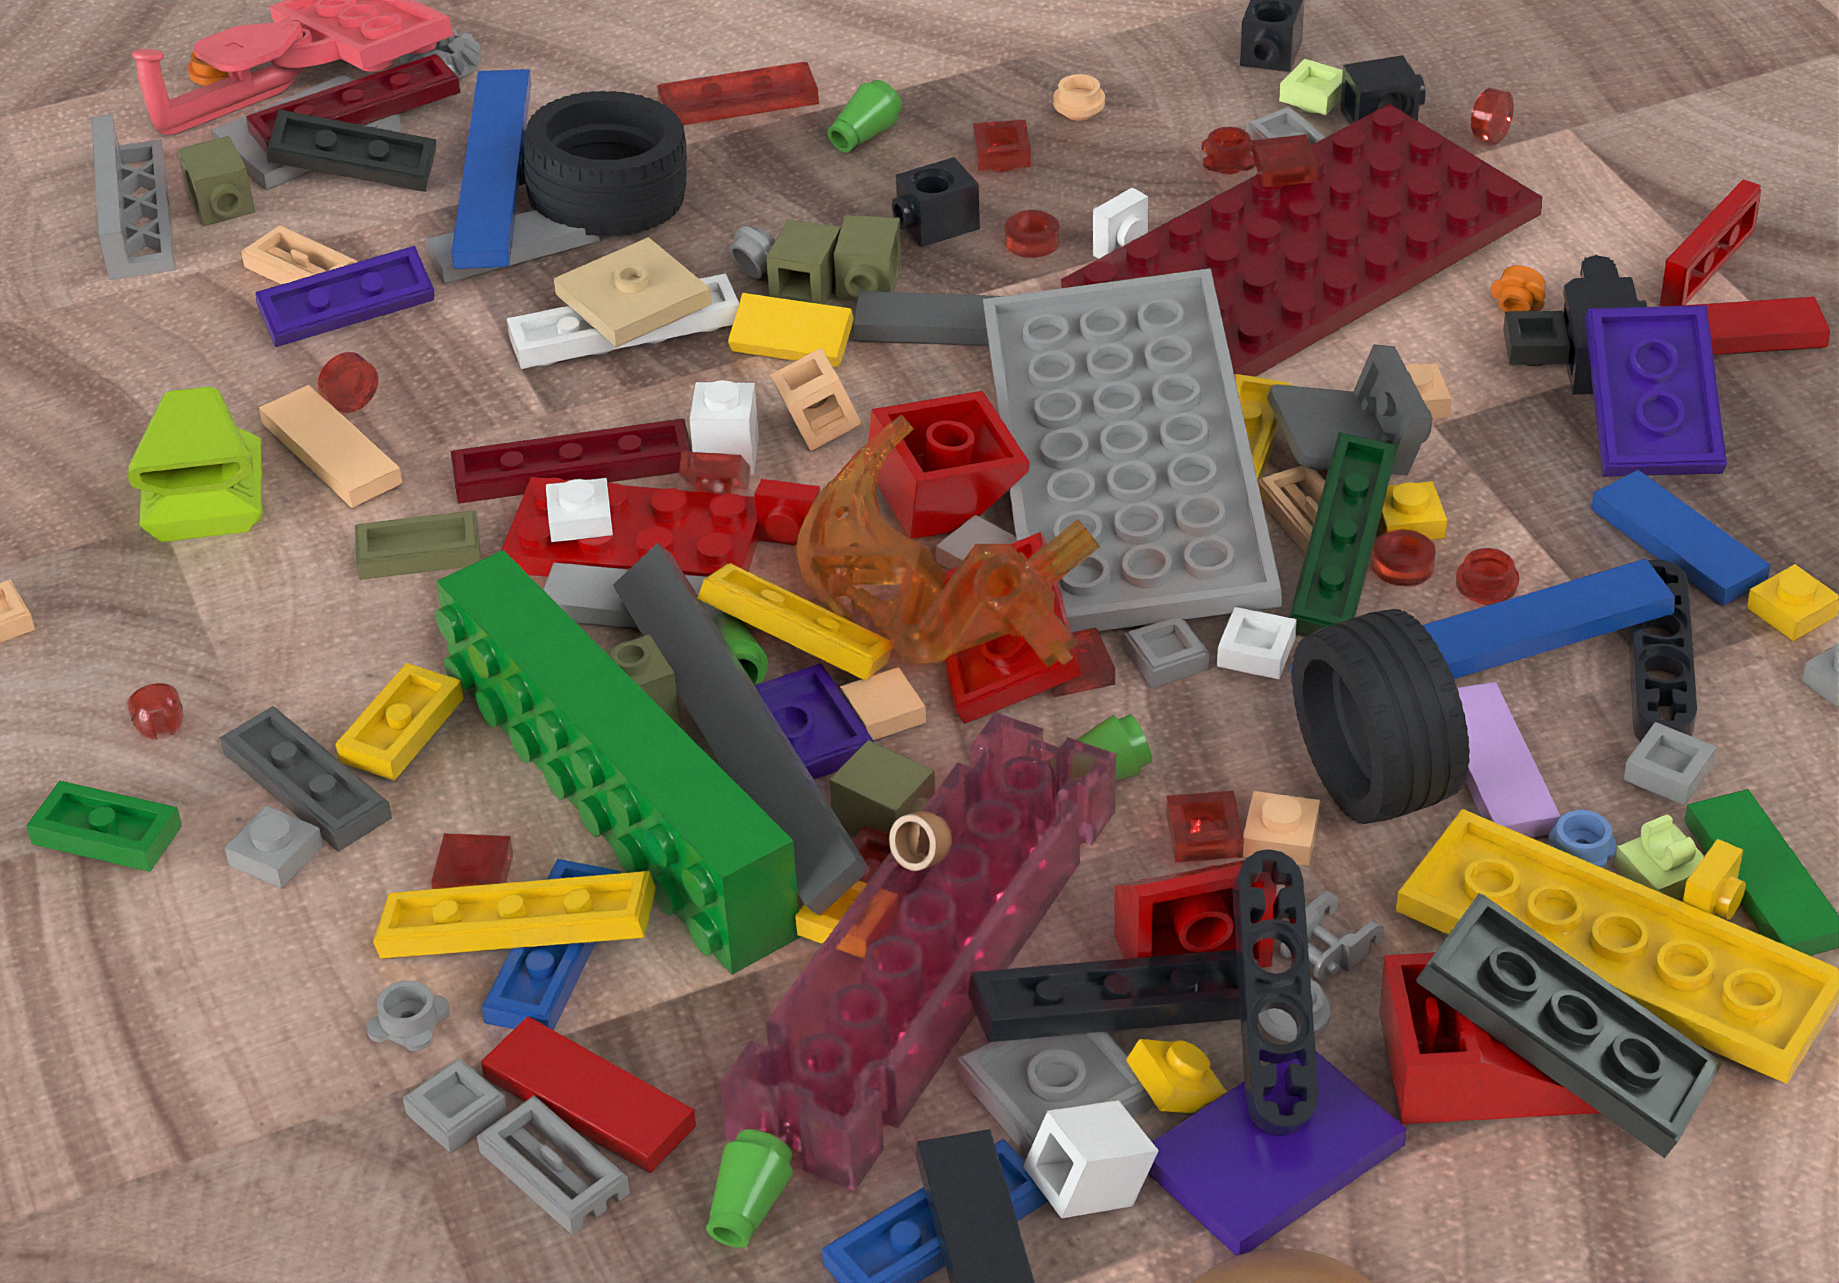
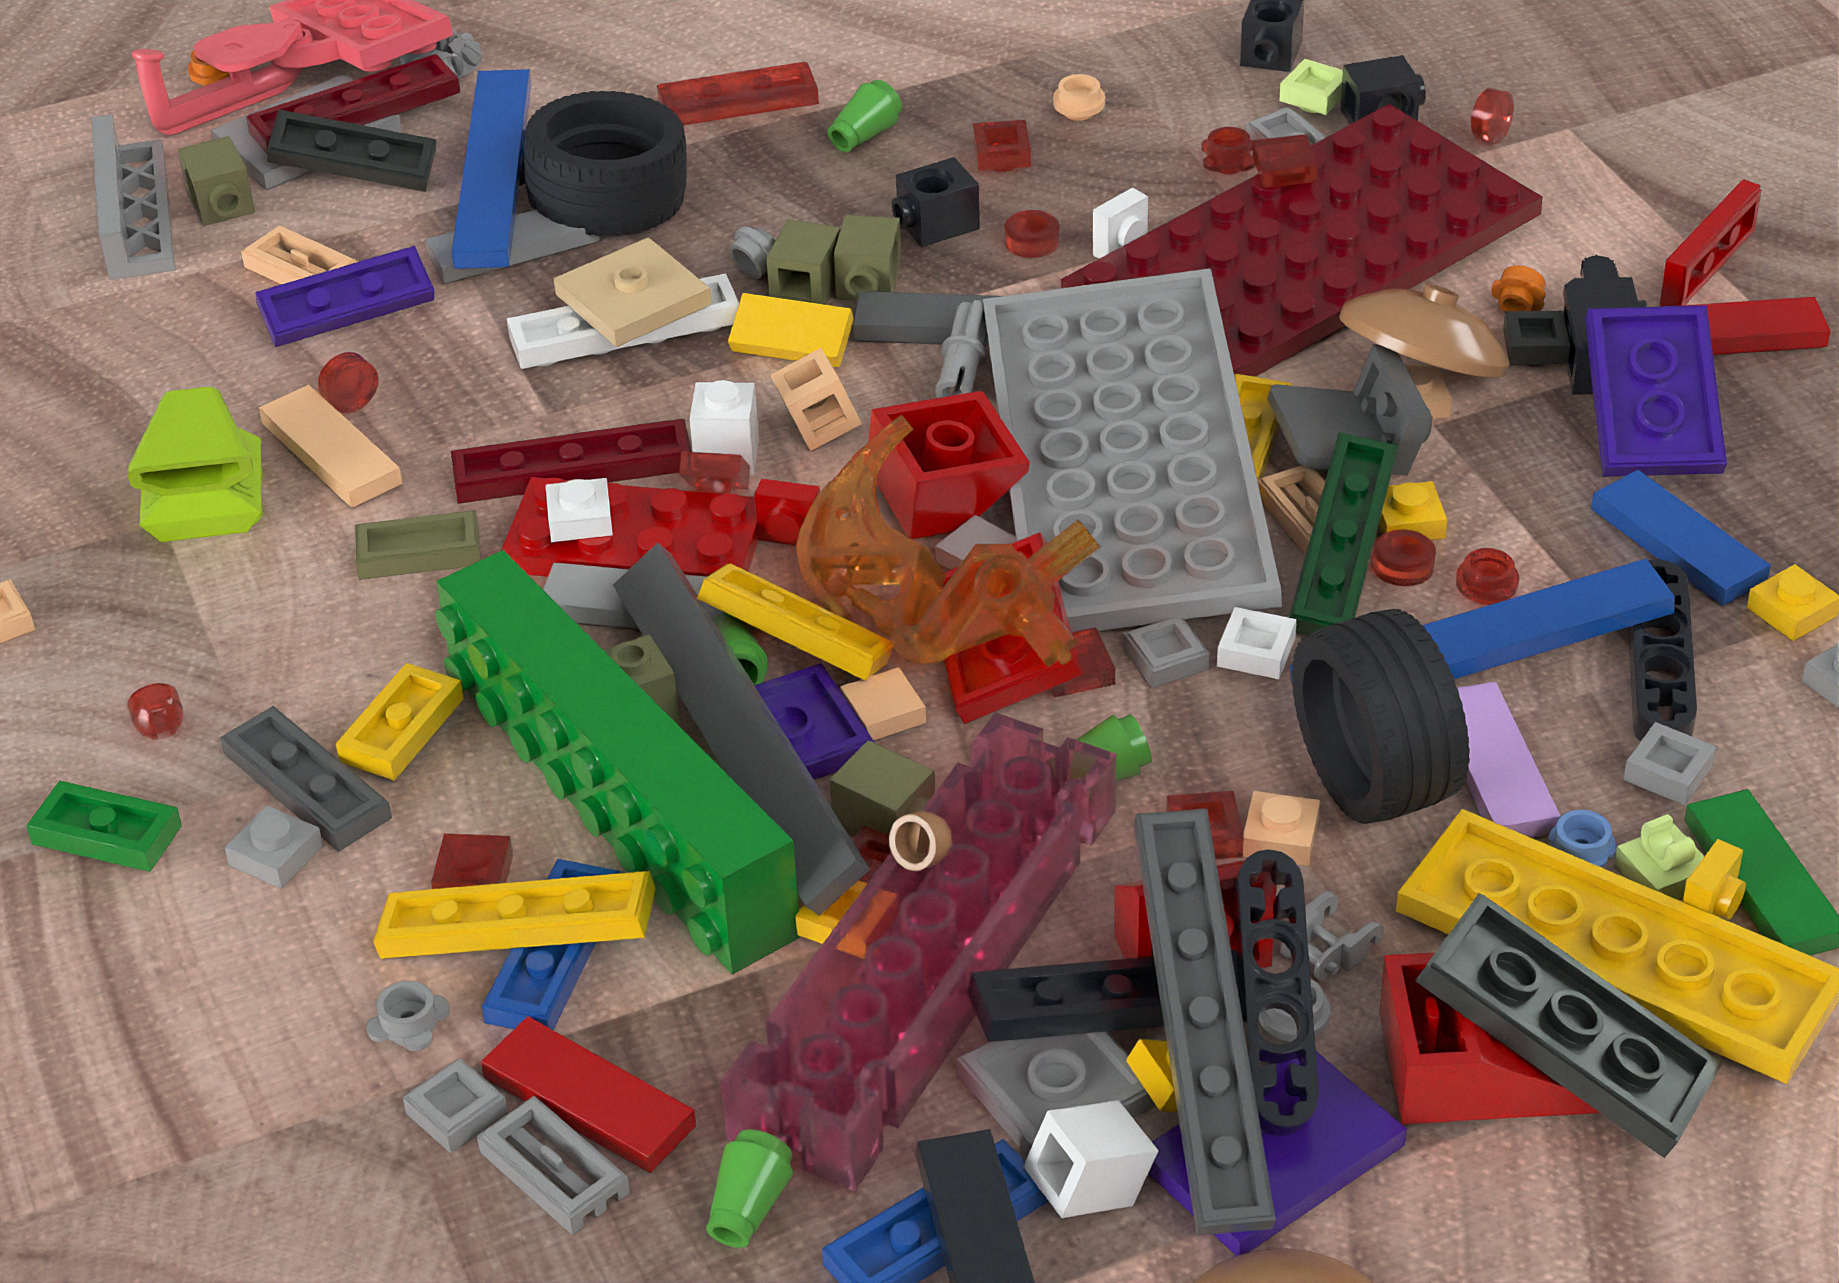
none -> light grey axle [935,300,987,398]
none -> dark grey tile [1134,809,1276,1236]
none -> medium nougat dish [1339,284,1510,378]

